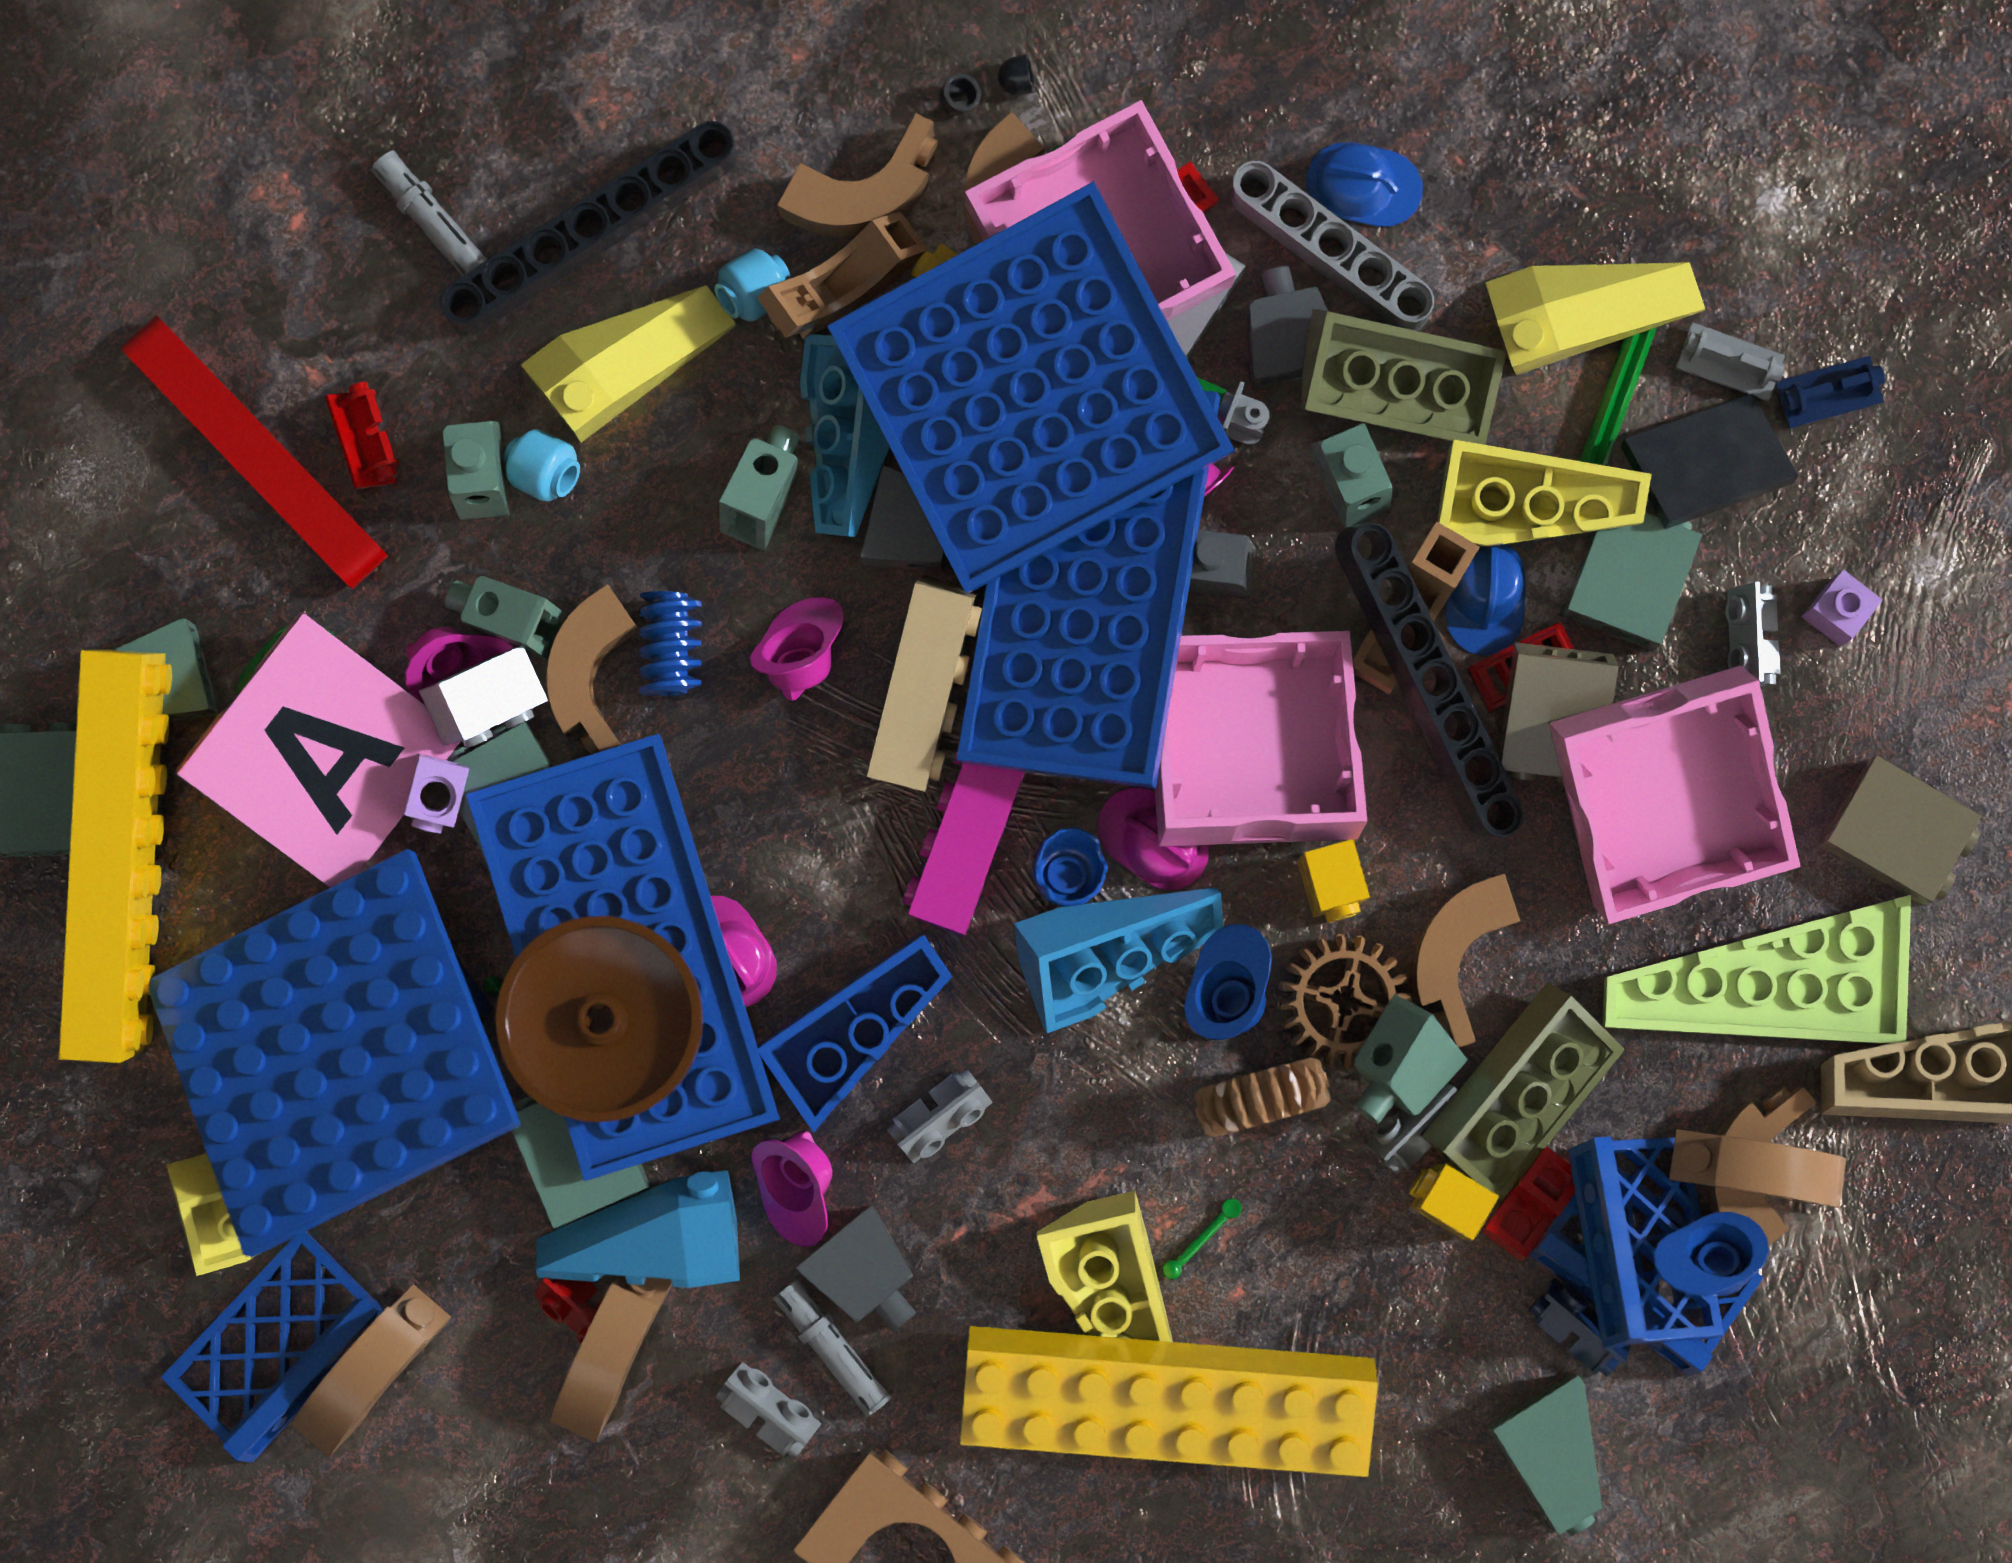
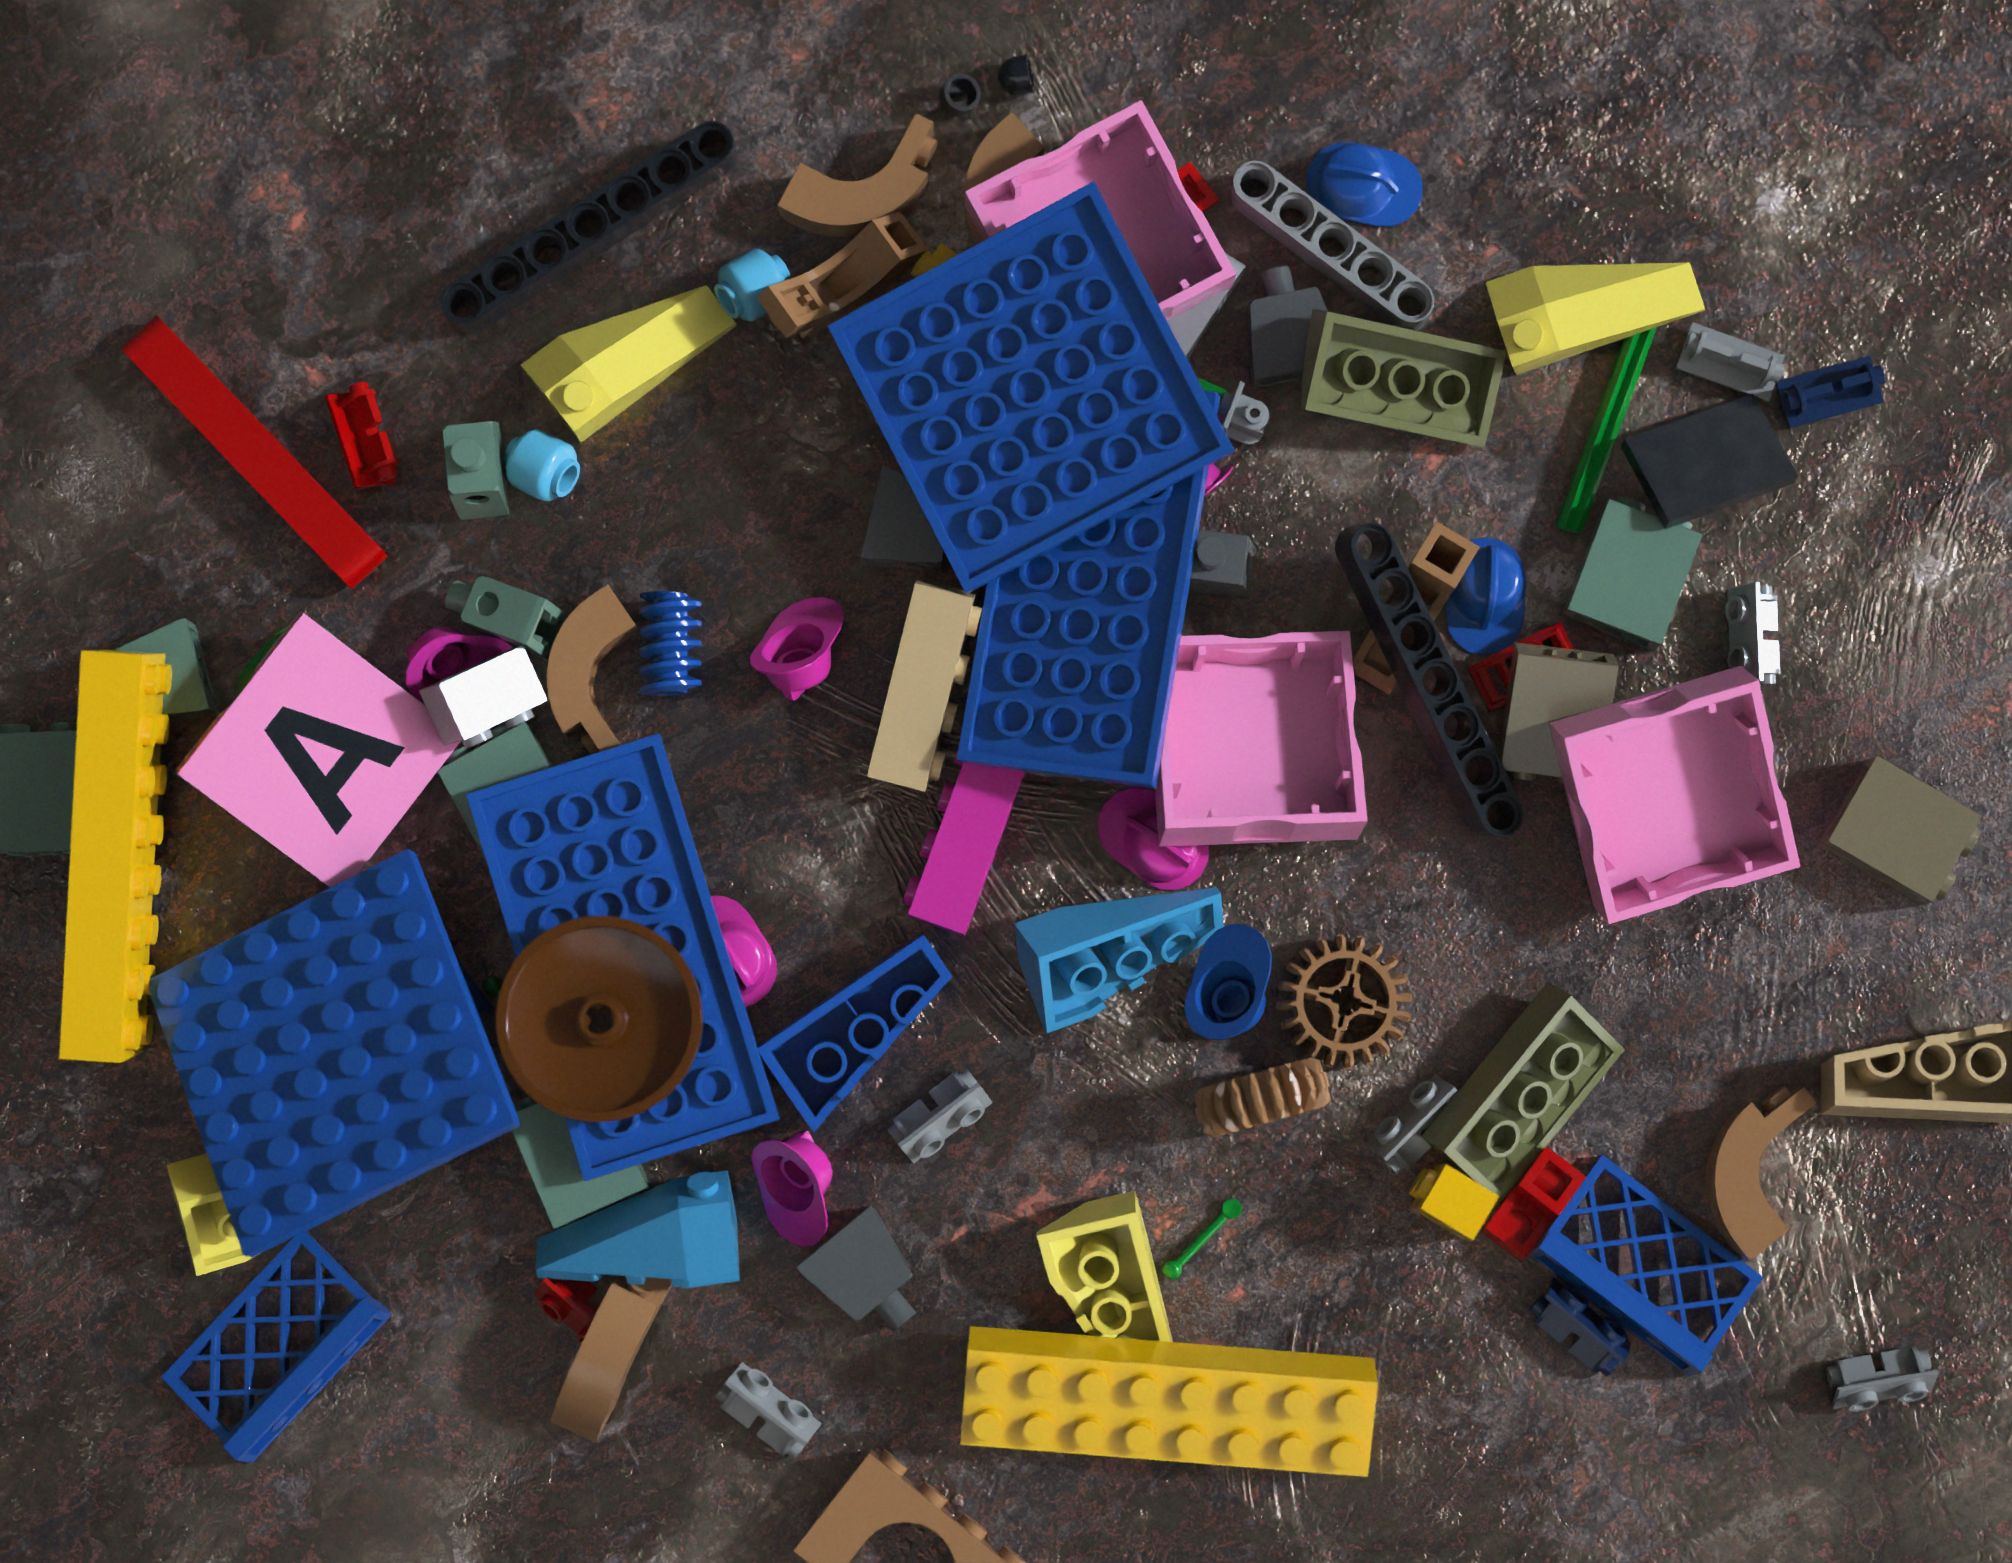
medium nougat arch [291,1284,451,1457] -> none
light grey pin [370,151,488,276] -> none
lavender brick [404,753,469,833] -> none
sand green torso [719,425,800,551] -> none
light grey pin [772,1278,892,1418] -> none
dark azure wedge [800,335,889,537] -> none
blue hair [1032,827,1108,907] -> none
yellow brick [1297,839,1370,923] -> none
sand green torso [1308,423,1393,529] -> none
sand green torso [1354,994,1468,1124] -> none
medium nougat arch [1412,873,1520,1047] -> none
light yellow wedge [1438,439,1651,547] -> none
sand green slope [1487,1373,1602,1536] -> none
blue fence [1568,1137,1724,1349] -> none
yellowish green wing [1602,895,1911,1044] -> none
blue piece [1654,1212,1769,1296] -> none
medium nougat arch [1669,1129,1847,1208] -> none
lavender brick [1801,569,1883,647] -> none
none -> light grey hinge [1826,1346,1939,1412]

